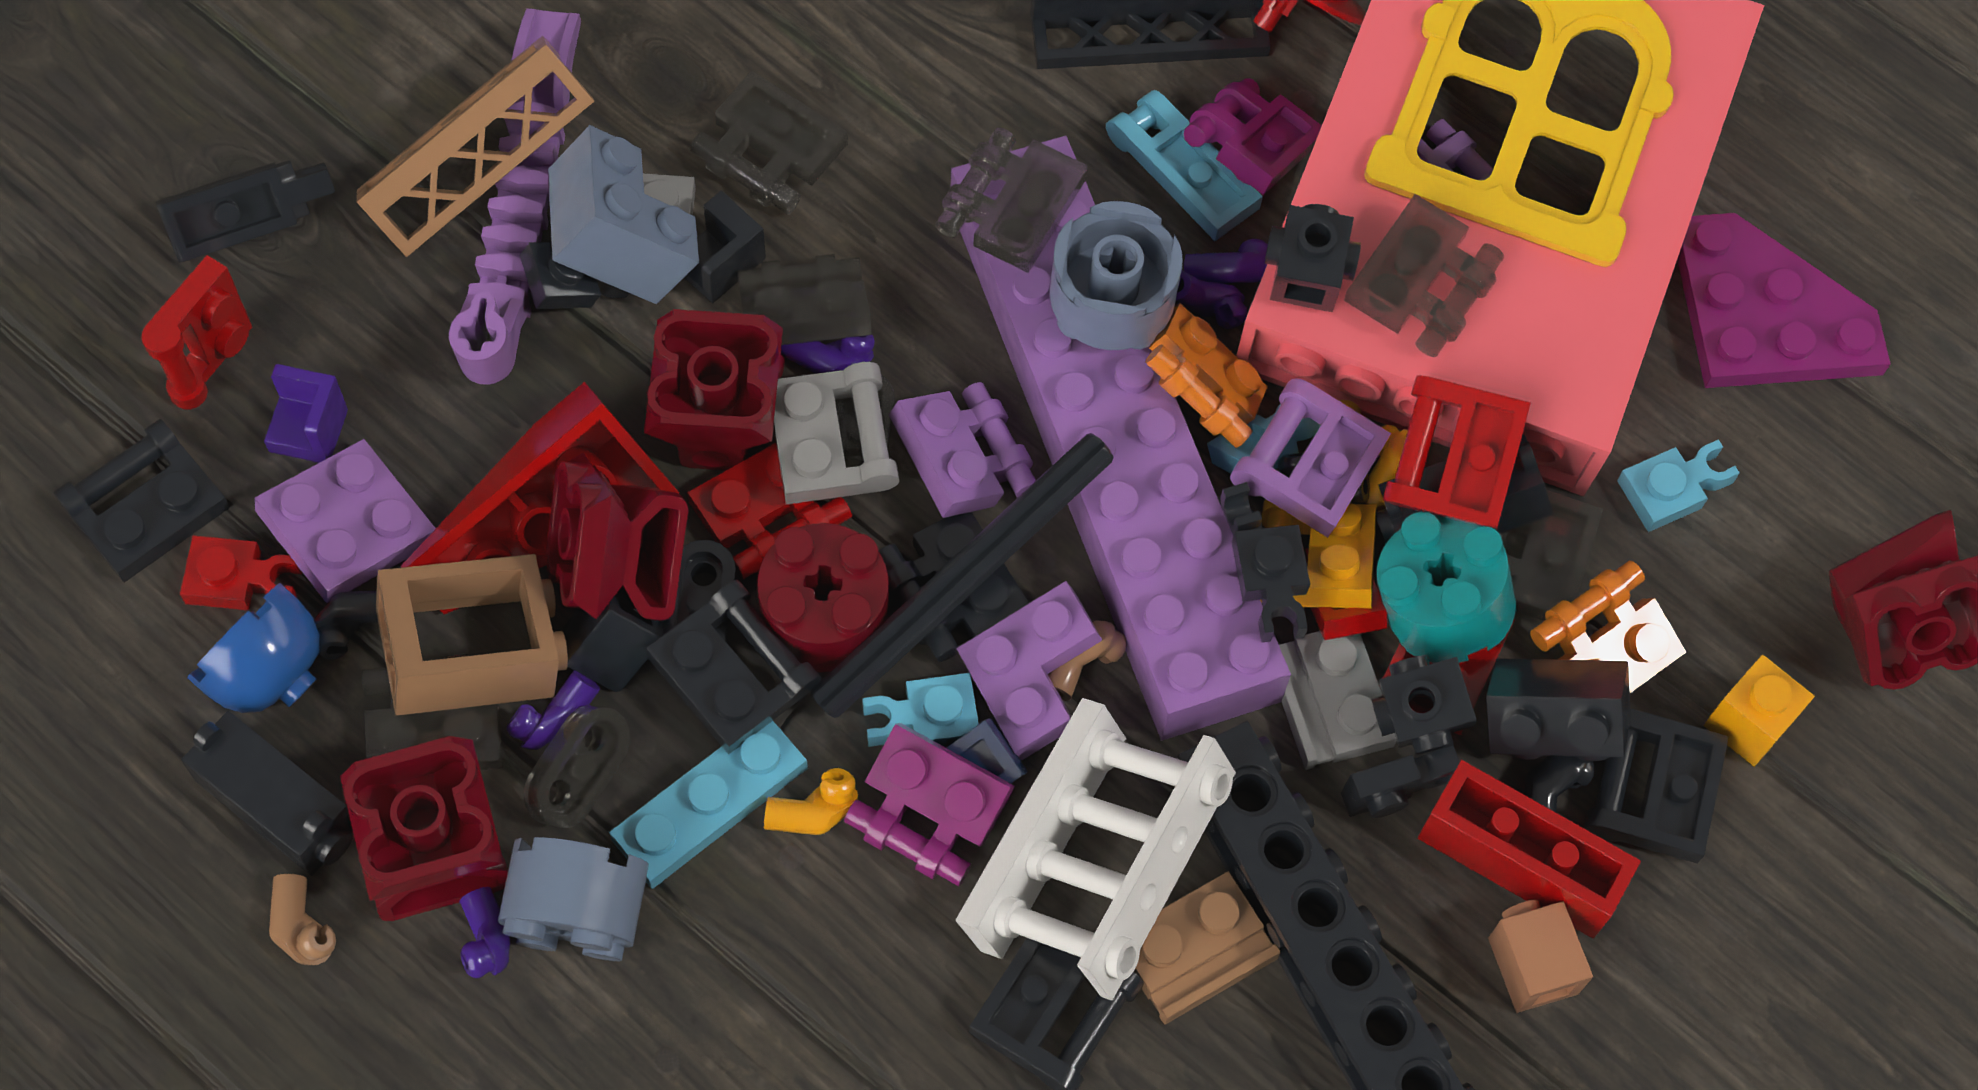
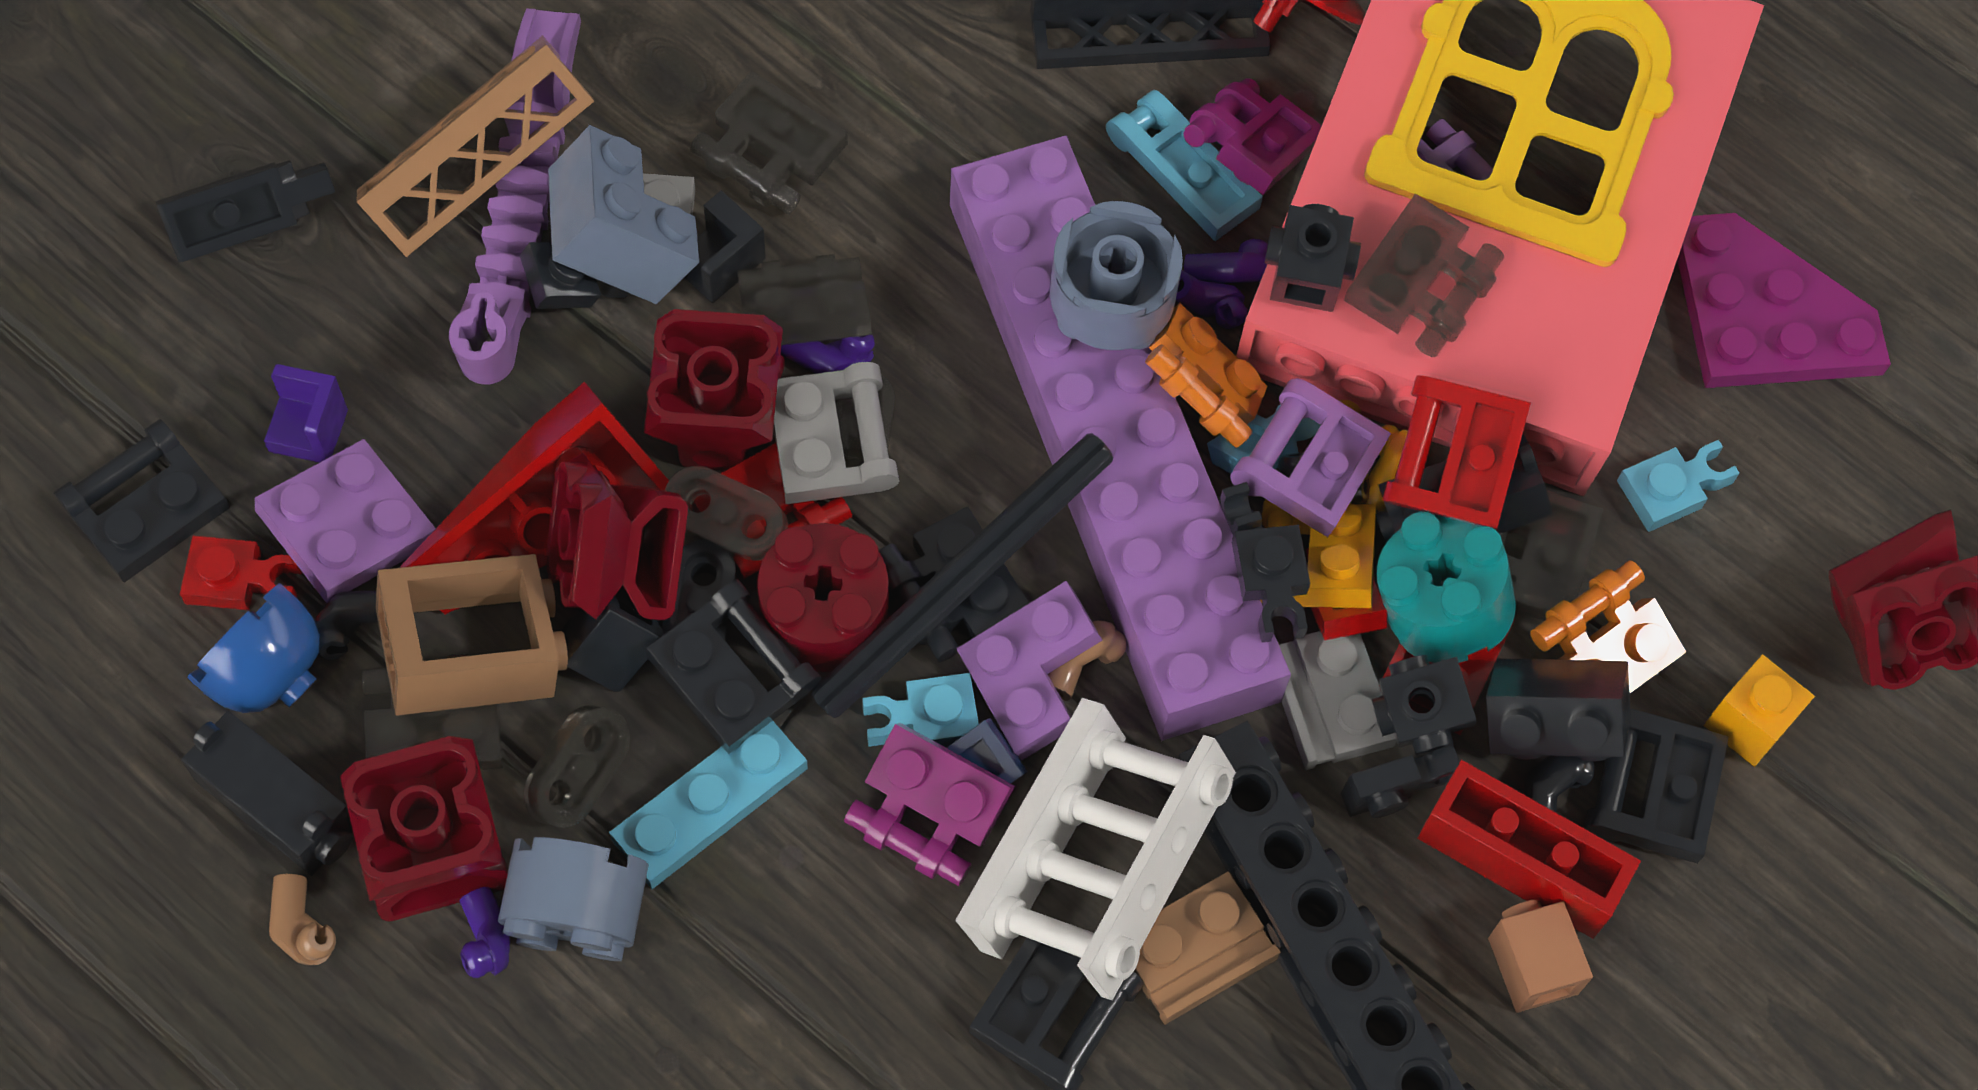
red plate [141,255,252,410] -> none
dark purple arm [506,670,600,750] -> none
light orange arm [764,768,858,835] -> none
medium lavender plate [889,382,1036,518] -> none
clear smoke plate [935,127,1088,273] -> none
none -> clear smoke plate [665,466,788,561]

